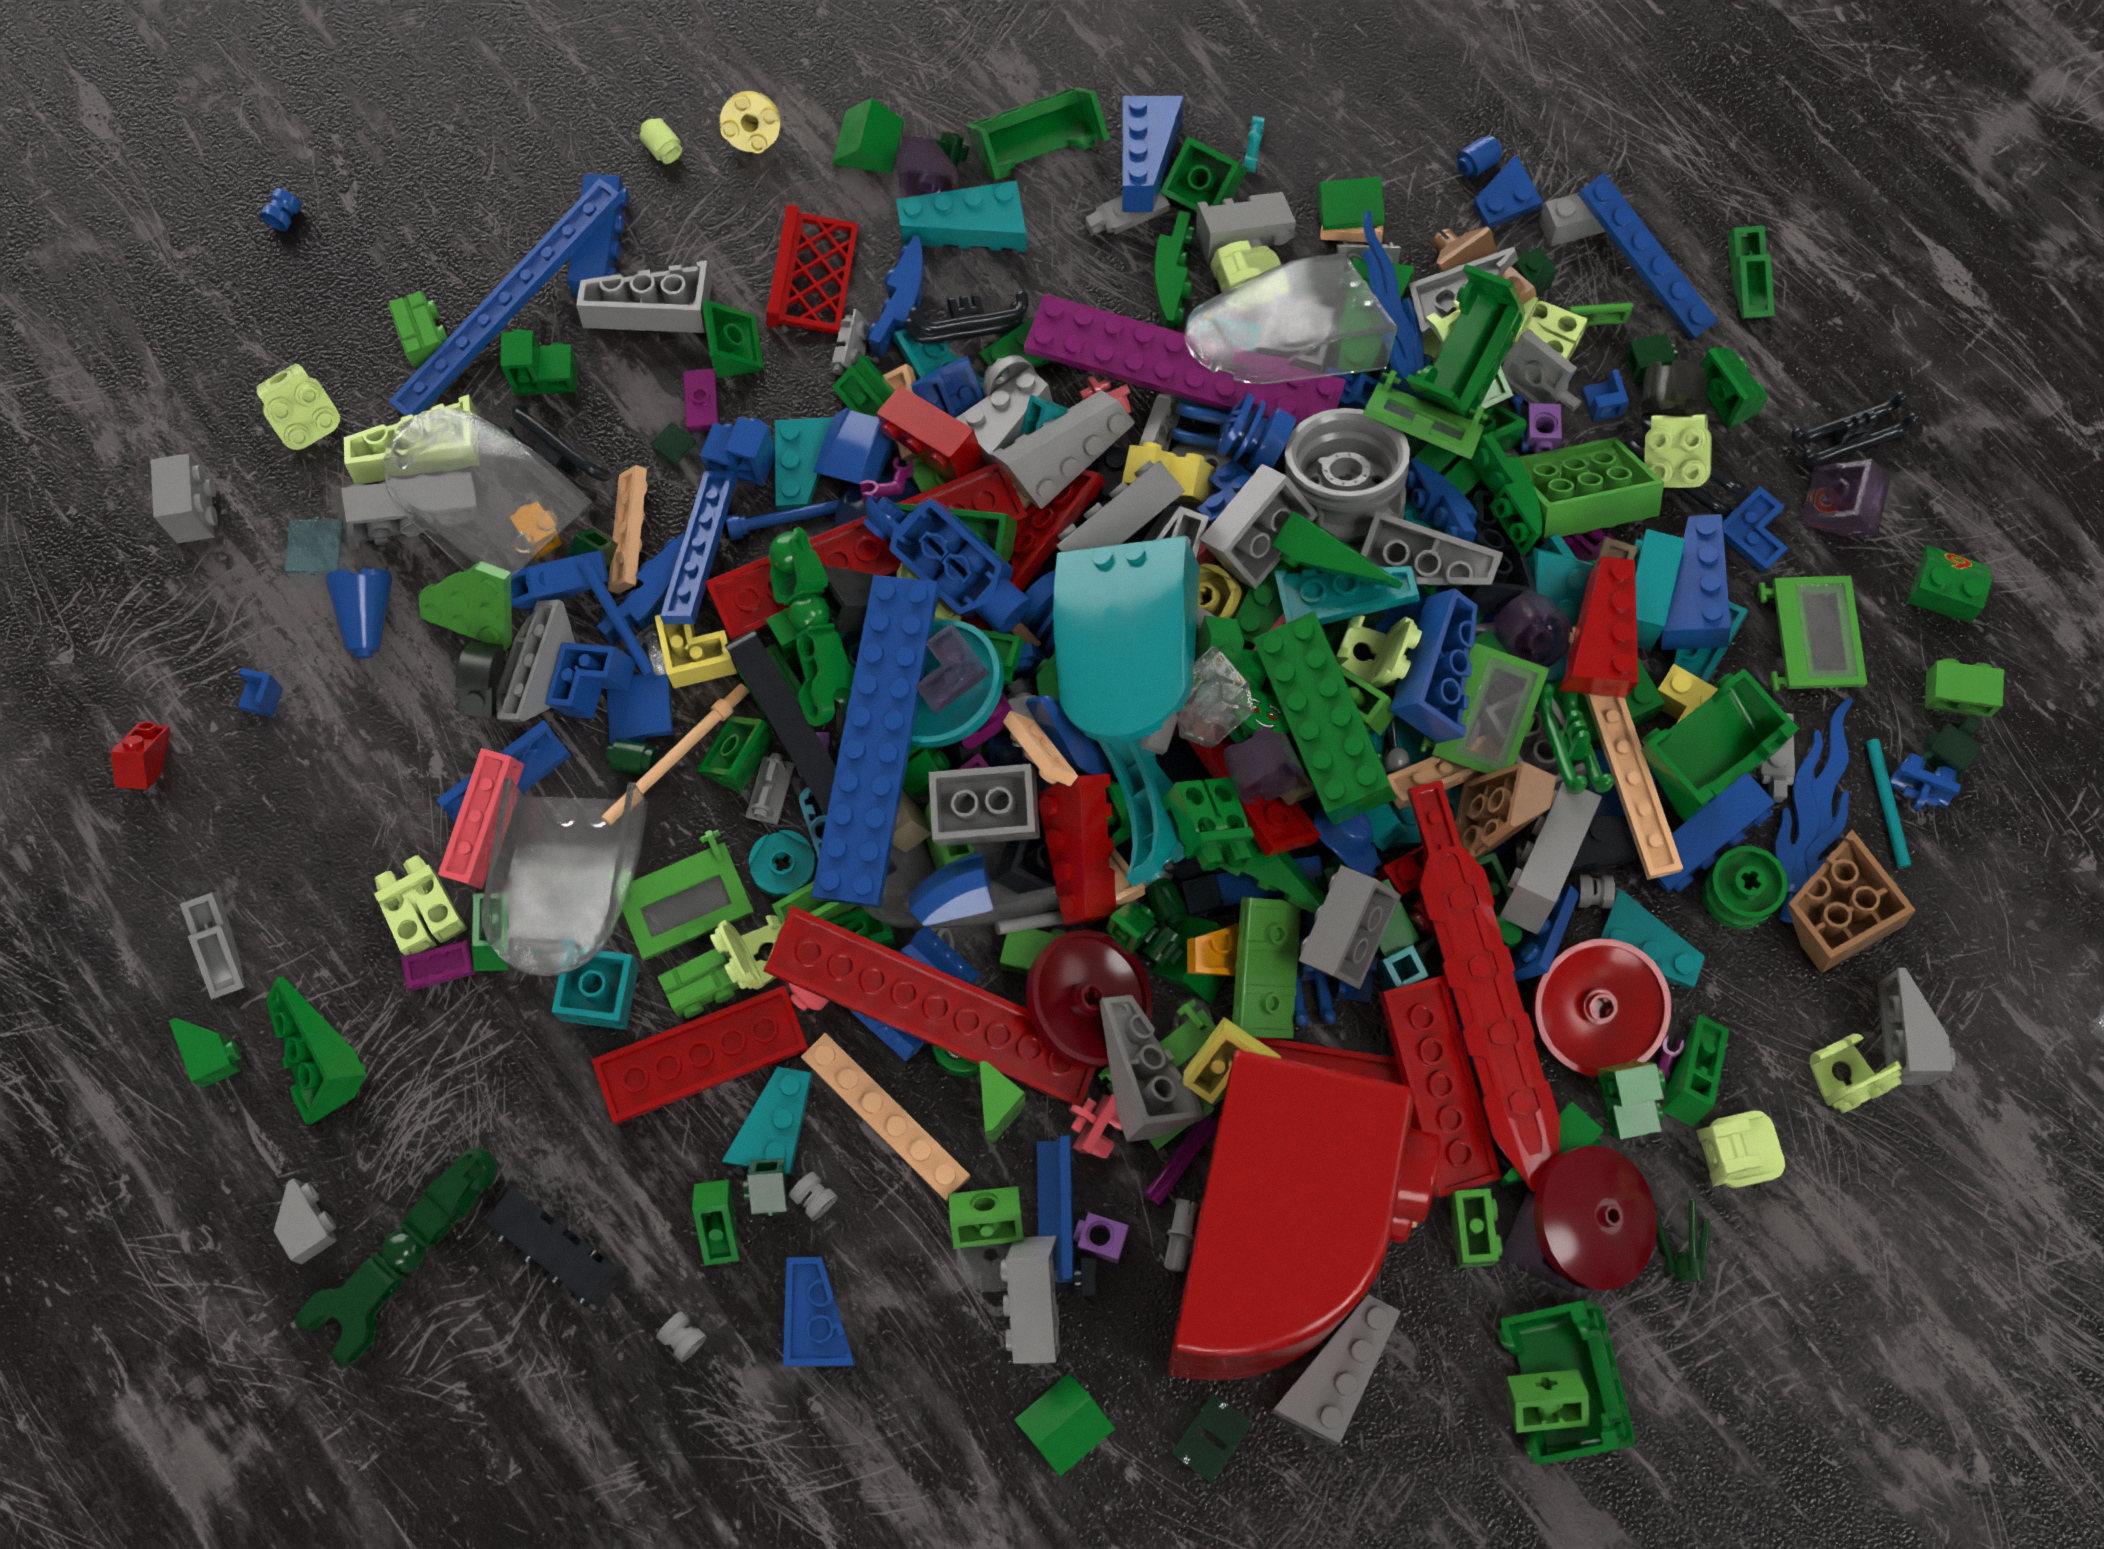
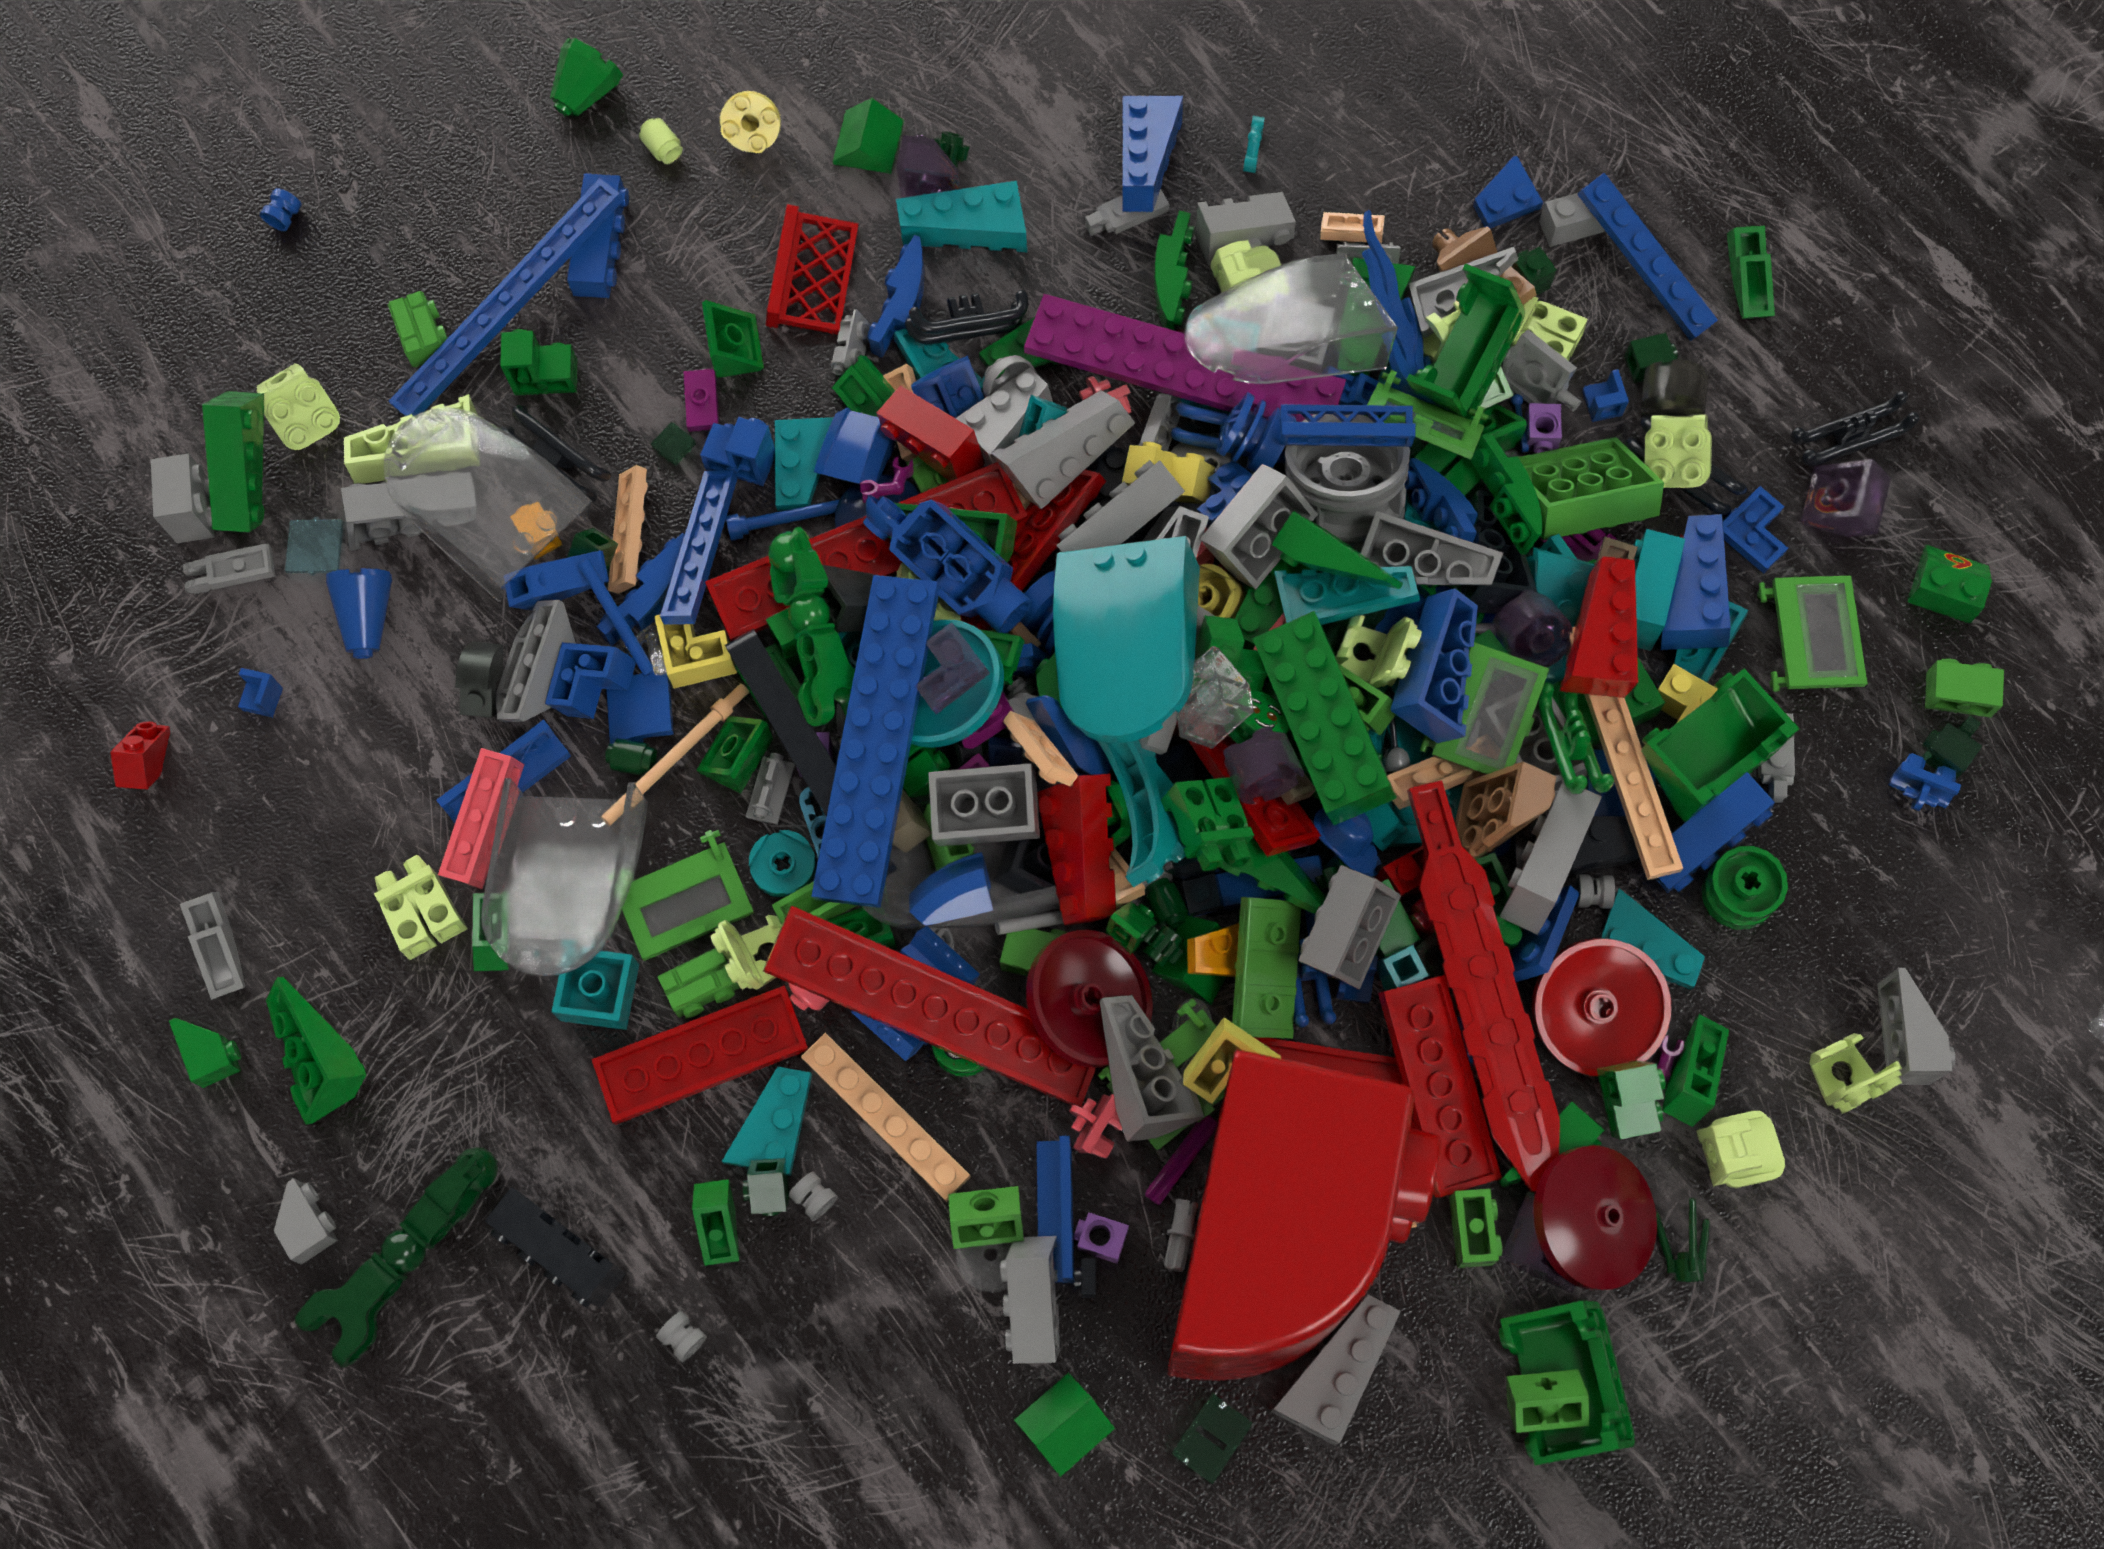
magenta plate [401,940,476,991] -> none
bright green plate [419,561,512,651] -> none
light grey wedge [576,260,712,333] -> none
blue wing [783,1257,856,1367] -> none
green windscreen [966,87,1110,180] -> none
bright green slope [979,1061,1026,1143] -> none
green slope [1160,137,1248,212] -> none
green slope [1315,176,1385,231] -> none
blue brick [1456,136,1502,178] -> none
bright green slope [1563,302,1633,326] -> none
green slope [1693,347,1768,429] -> none
blue piece [1773,698,1853,923] -> none
medium nougat wedge [1788,829,1915,973] -> none
teal bar [1866,739,1911,869] -> none
none -> light grey hinge [182,544,276,594]
none -> green wedge [202,391,264,532]
none -> green cone [550,38,623,117]
none -> blue fence [1280,404,1415,447]

